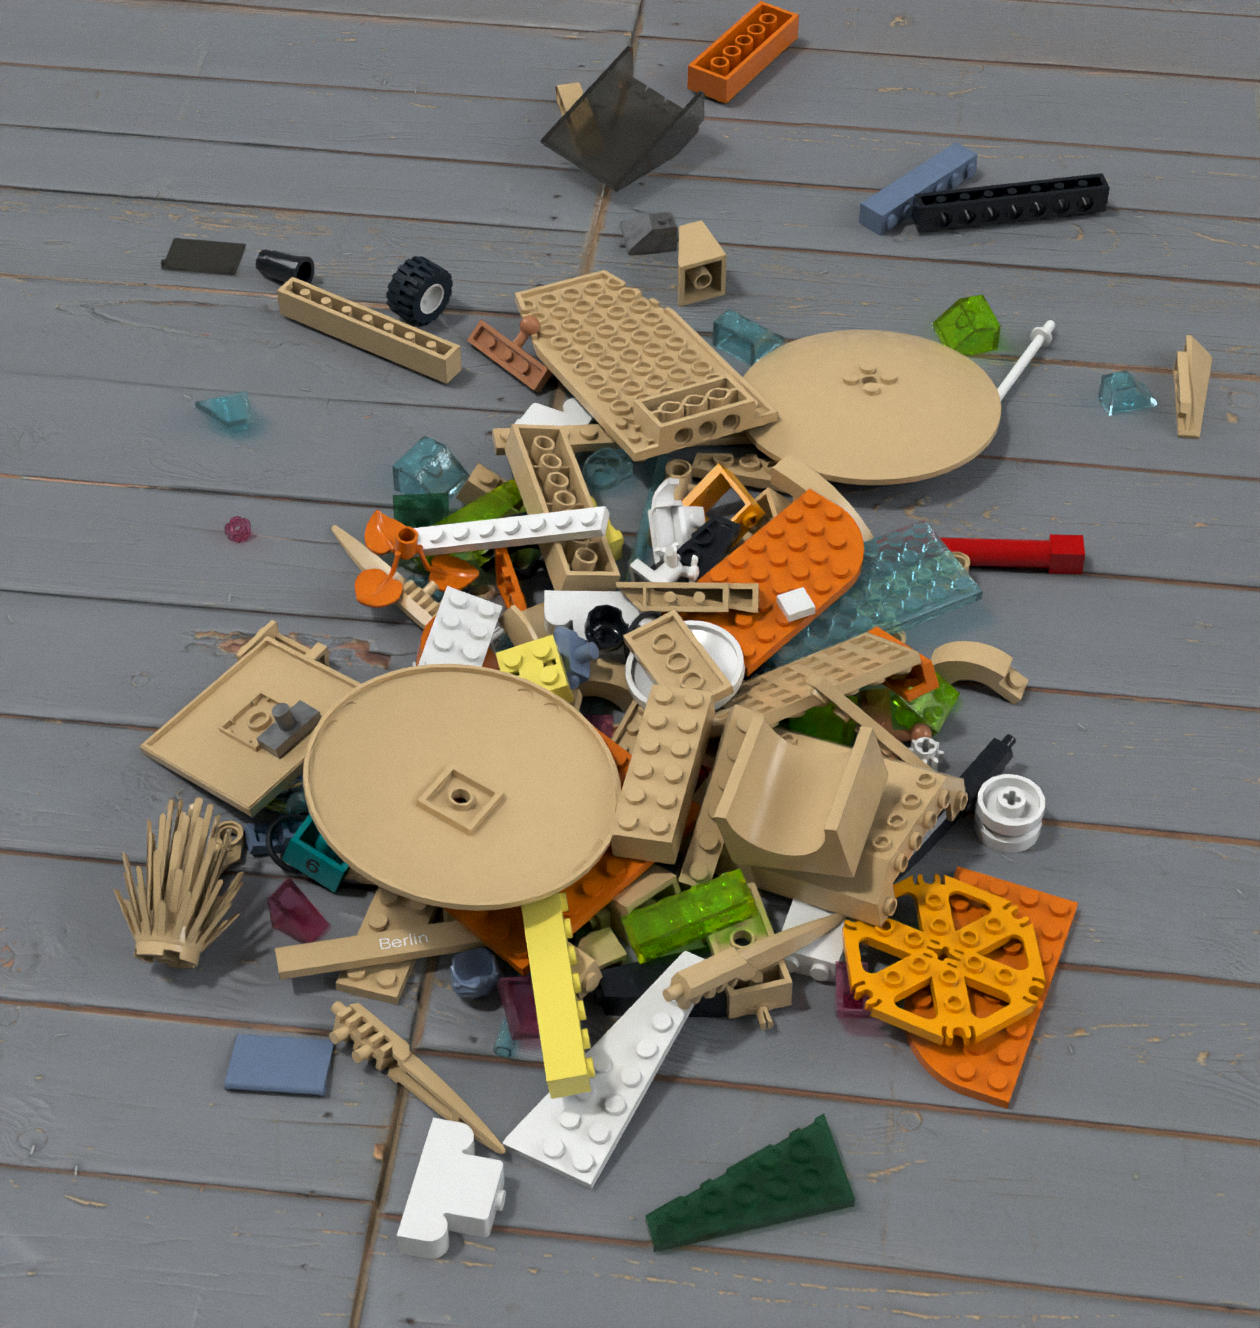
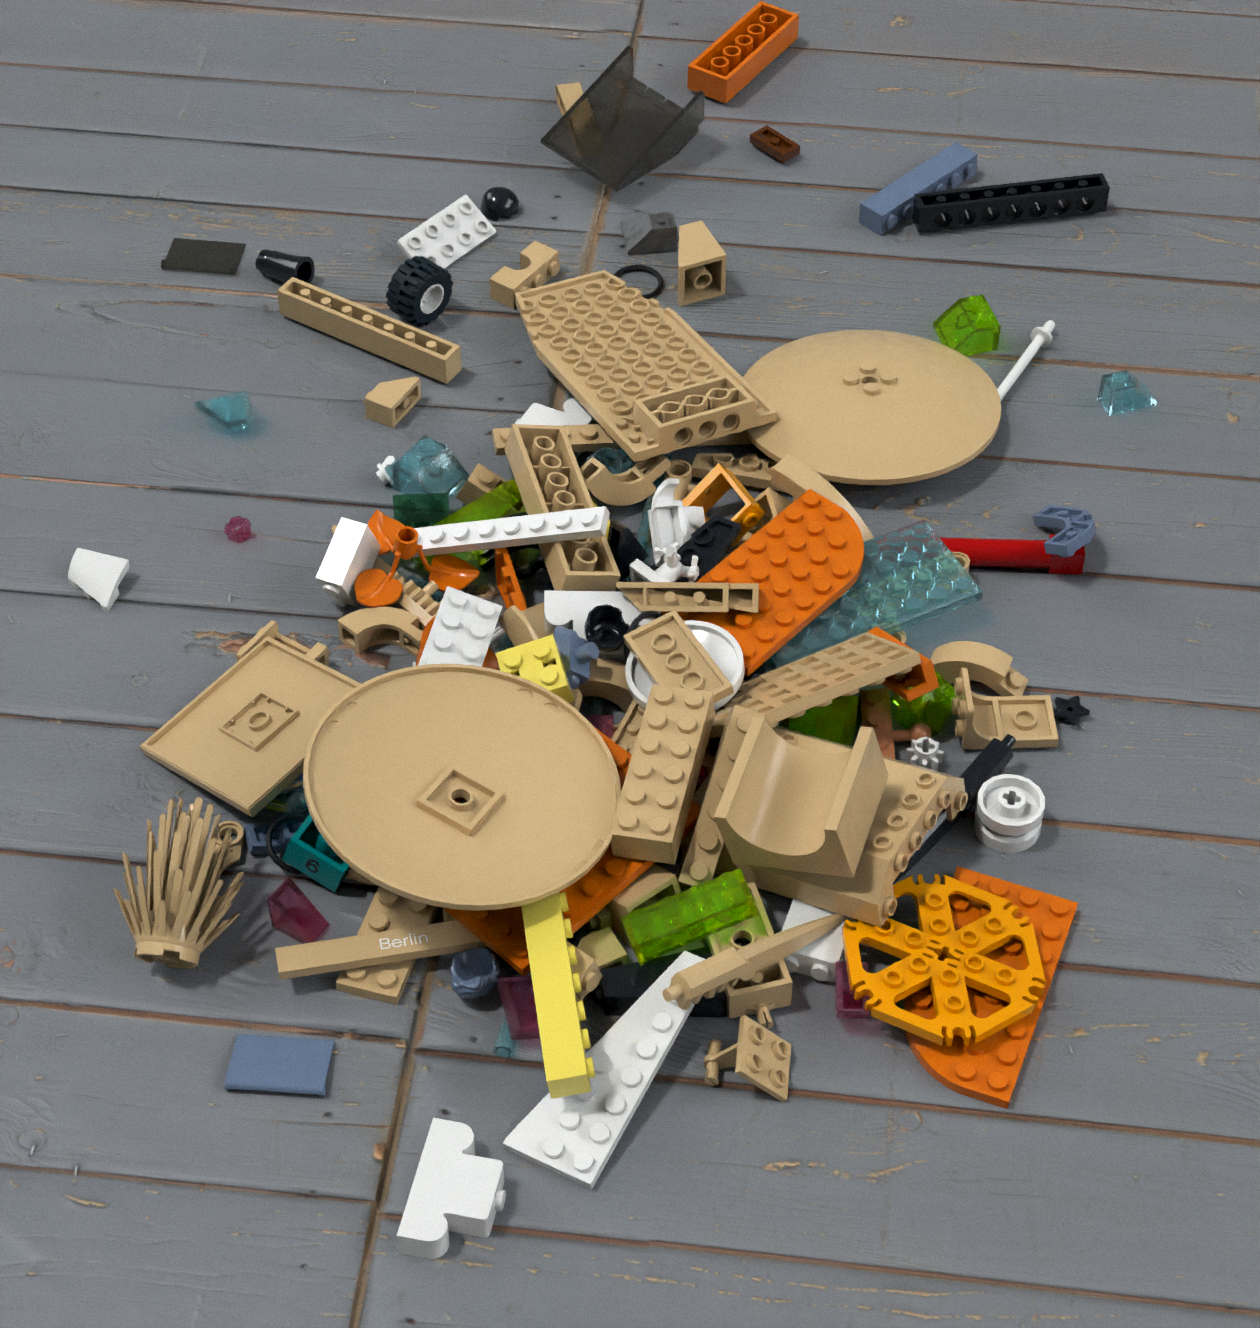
flat silver tile [256,700,322,758] -> none
tan piece [329,1001,506,1154] -> none
nougat plate [467,315,553,393] -> none
clear green wing [645,1113,855,1252] -> none
clear light blue slope [713,309,784,366] -> none
white tile [777,587,815,622] -> none
tan plate [806,673,933,770] -> none
tan wedge [1173,335,1212,439] -> none
none -> white slope [68,548,130,612]
none -> white brick [316,517,381,606]
none -> tan arch [337,607,423,657]
none -> tan slope [364,376,421,428]
none -> white plate [376,456,406,486]
none -> white bracket [397,195,496,269]
none -> black hair [480,187,519,221]
none -> tan arch [489,241,560,309]
none -> tan arch [580,454,672,506]
none -> black slope [607,521,649,582]
none -> black tyre [614,265,663,299]
none -> tan plate [703,1015,791,1102]
none -> reddish brown plate [750,125,800,163]
none -> tan bracket [951,668,1059,750]
none -> sand blue plate [1033,505,1096,558]
none -> black plate [1054,696,1090,726]

